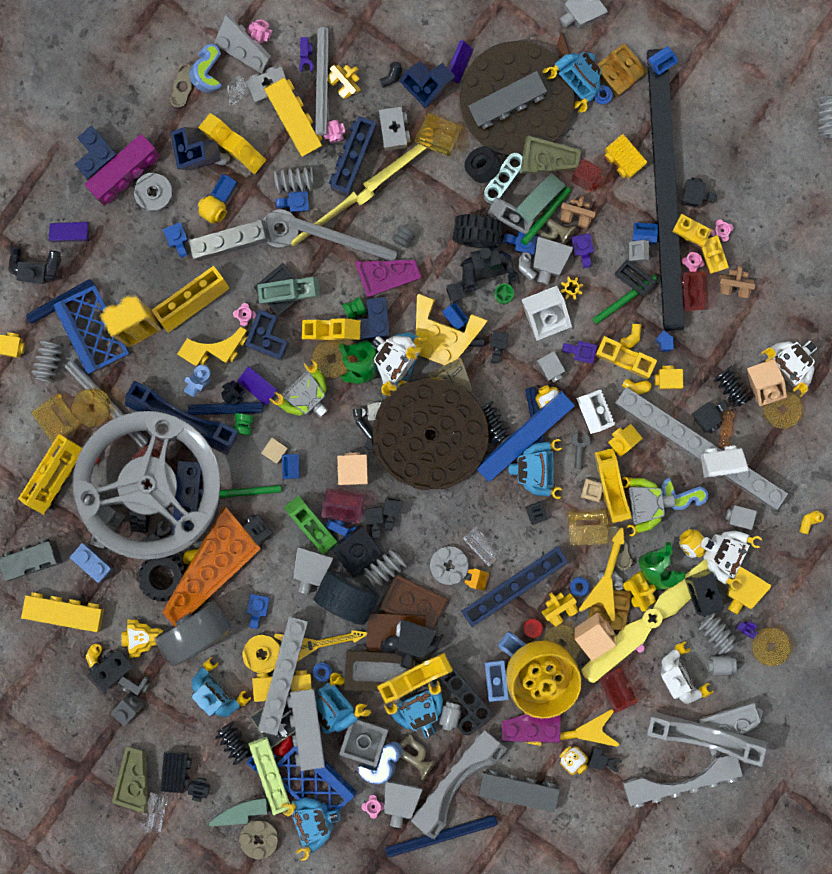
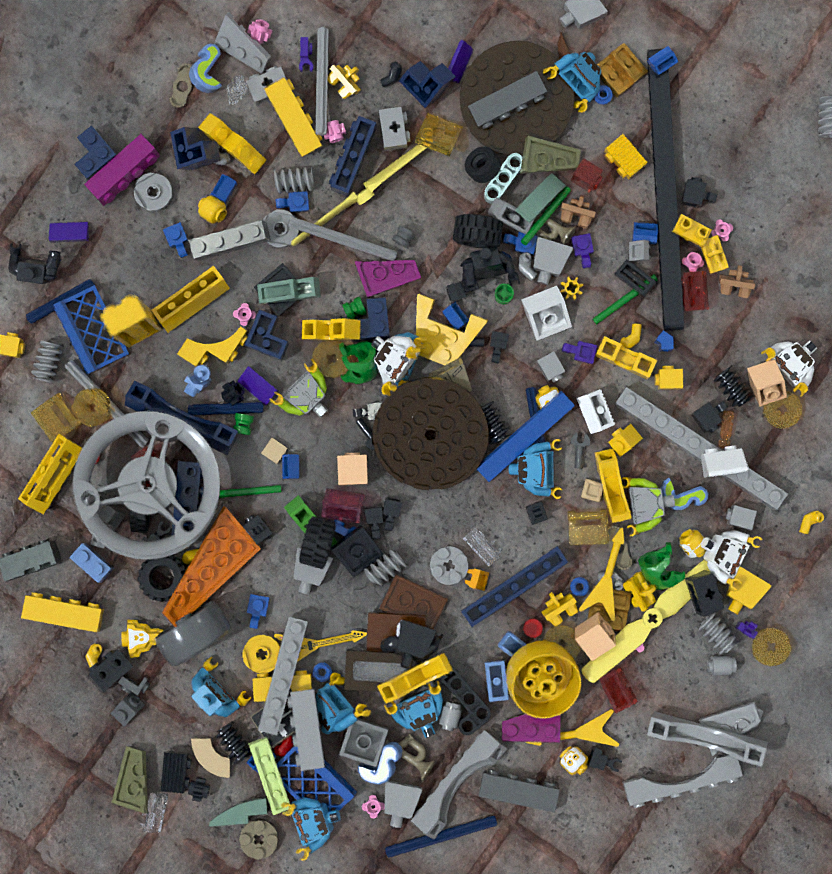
black wheel [314,570,379,625] -> none
yellow arm [622,378,652,395] -> none
white torso [661,642,714,704] -> none
none -> tan tile [191,738,230,778]
none -> black tyre [299,516,336,569]

